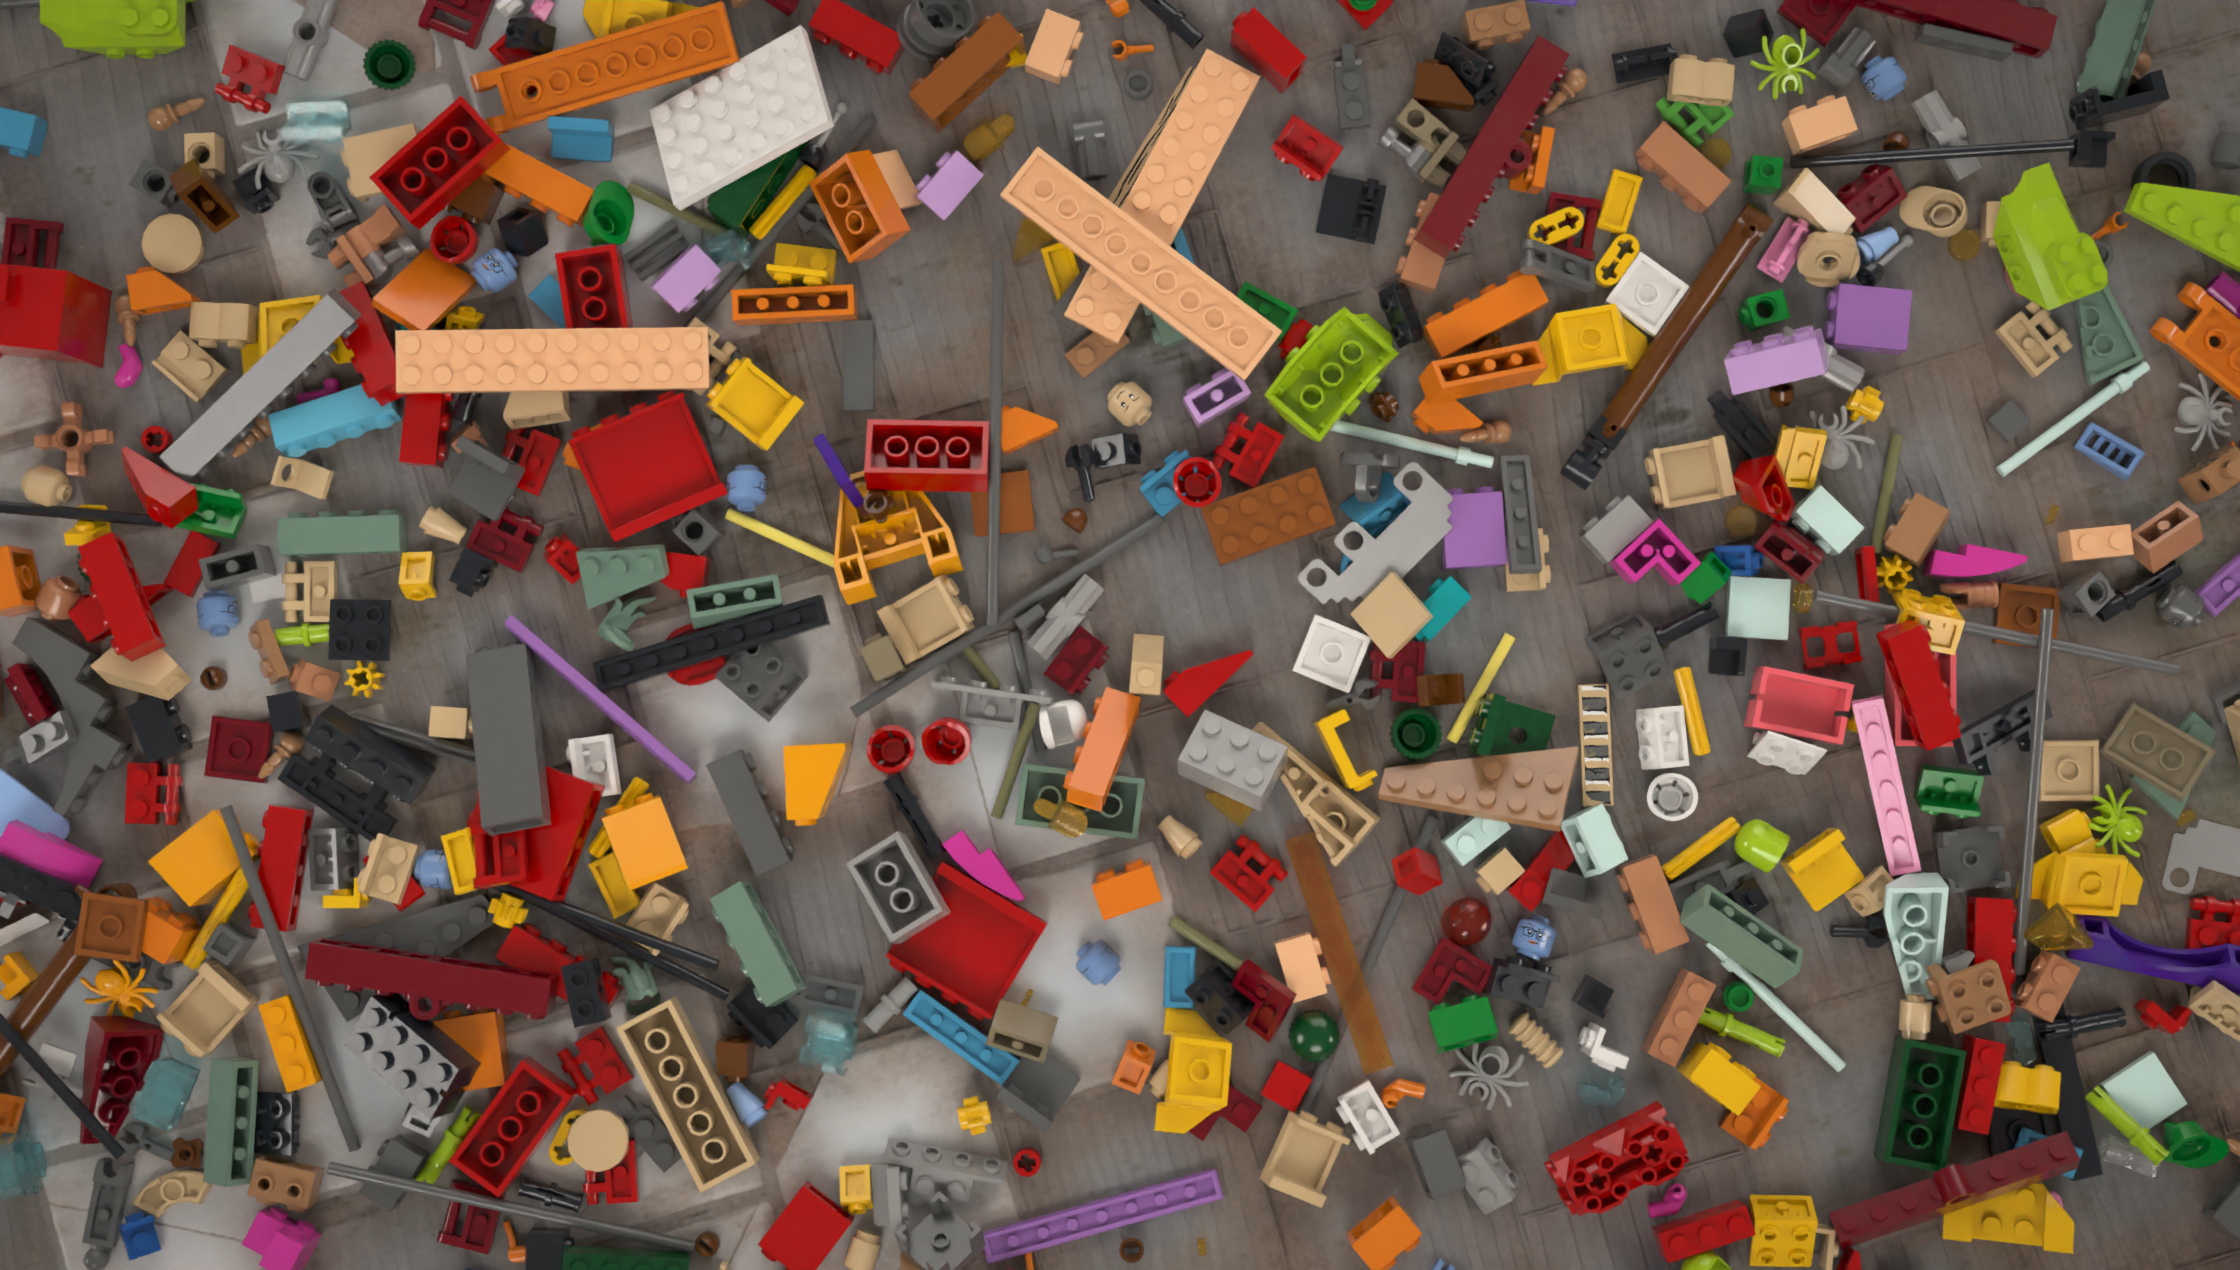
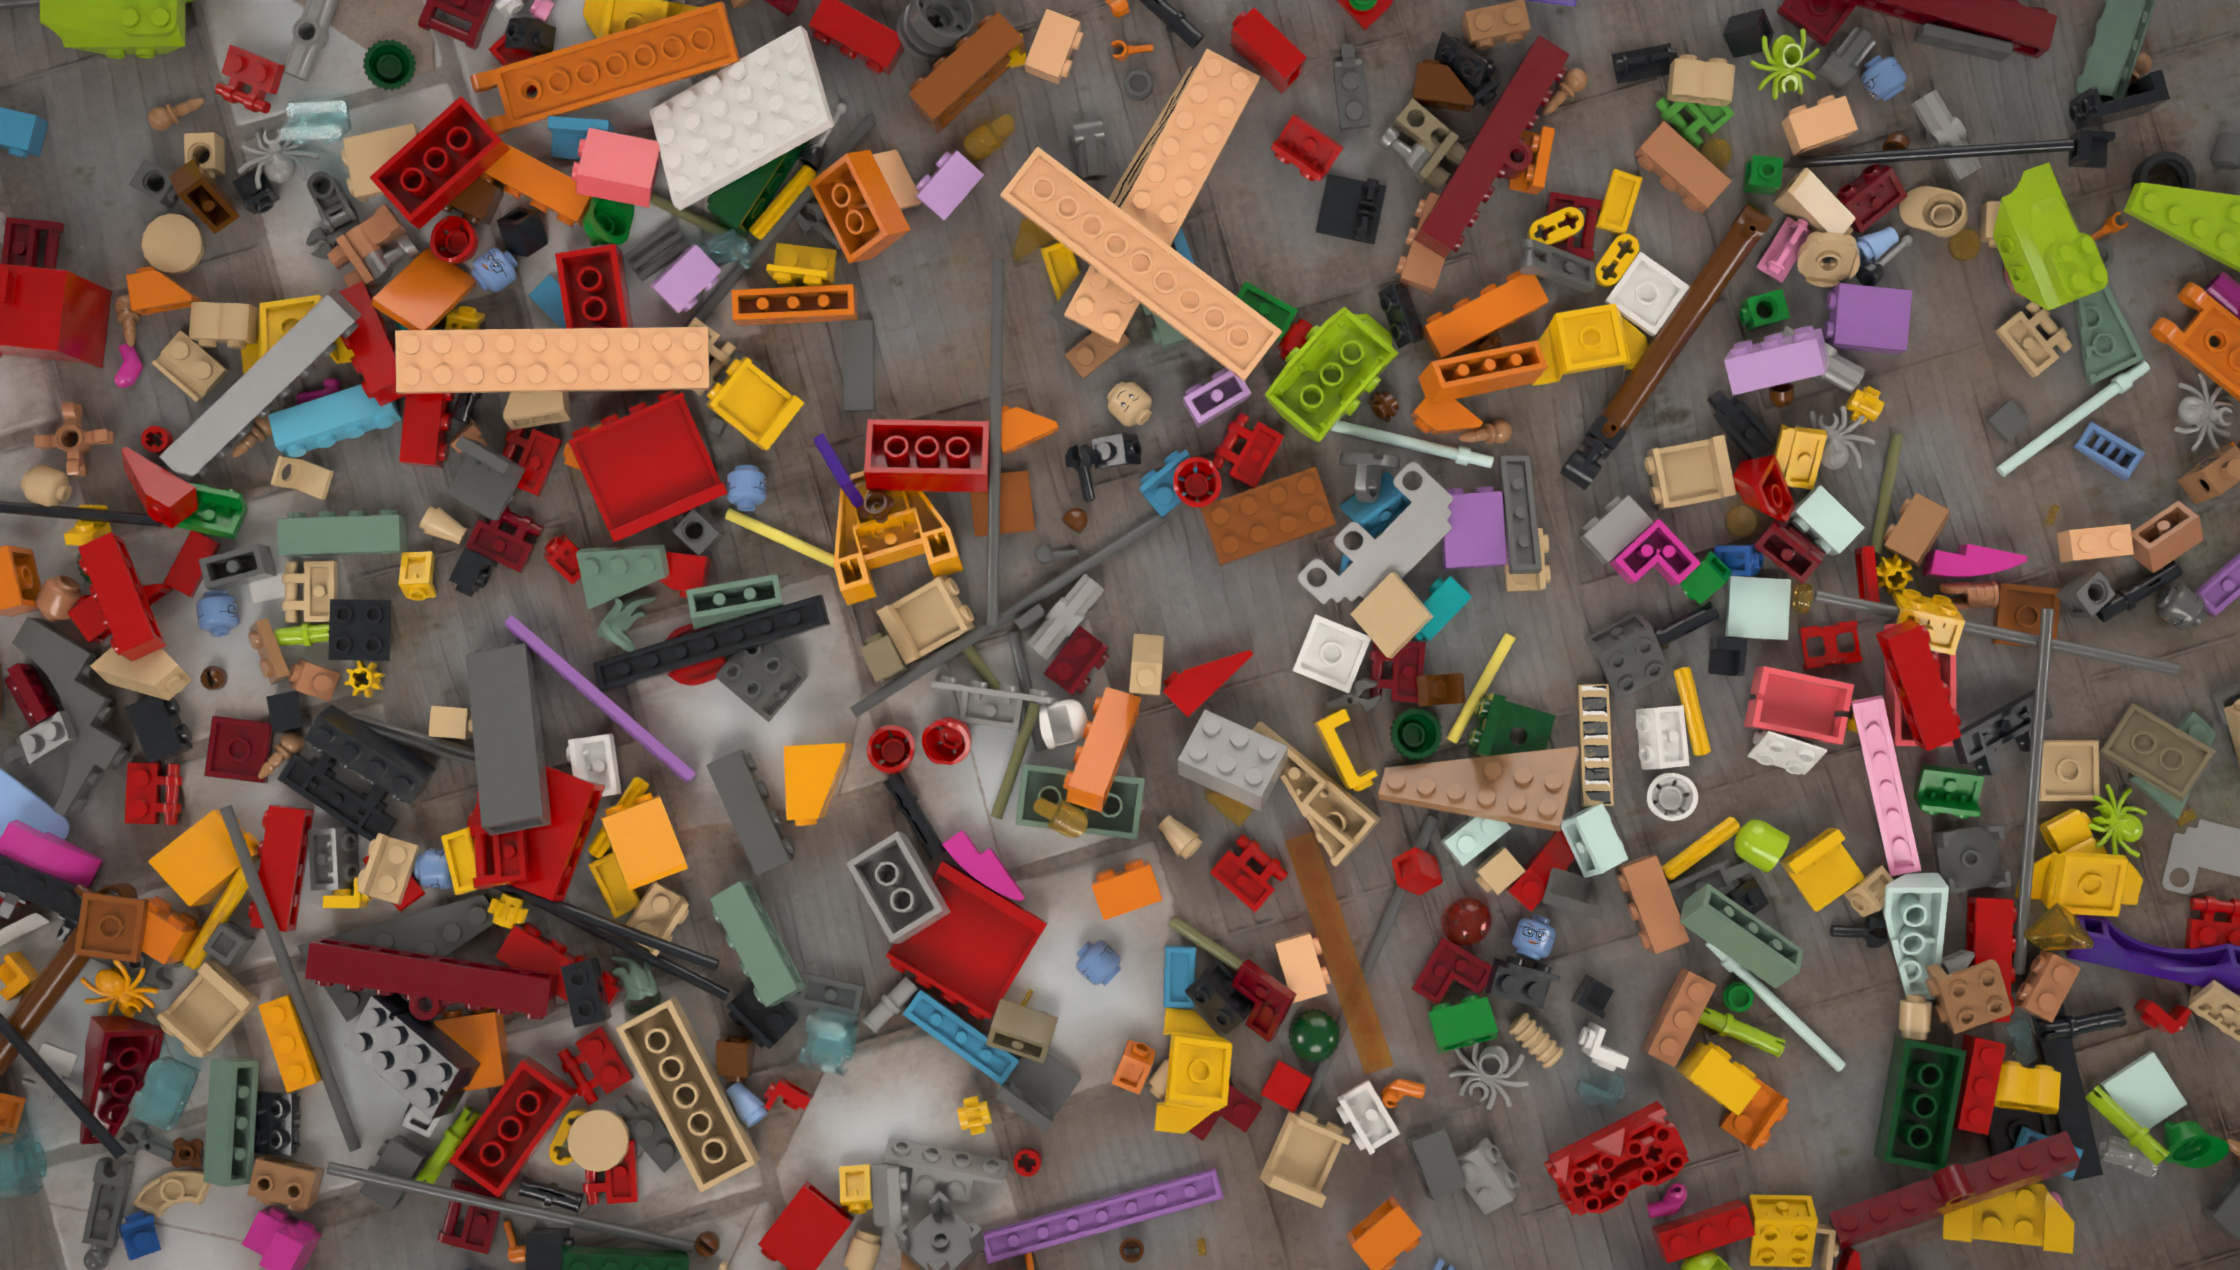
none -> coral brick [572,128,660,208]

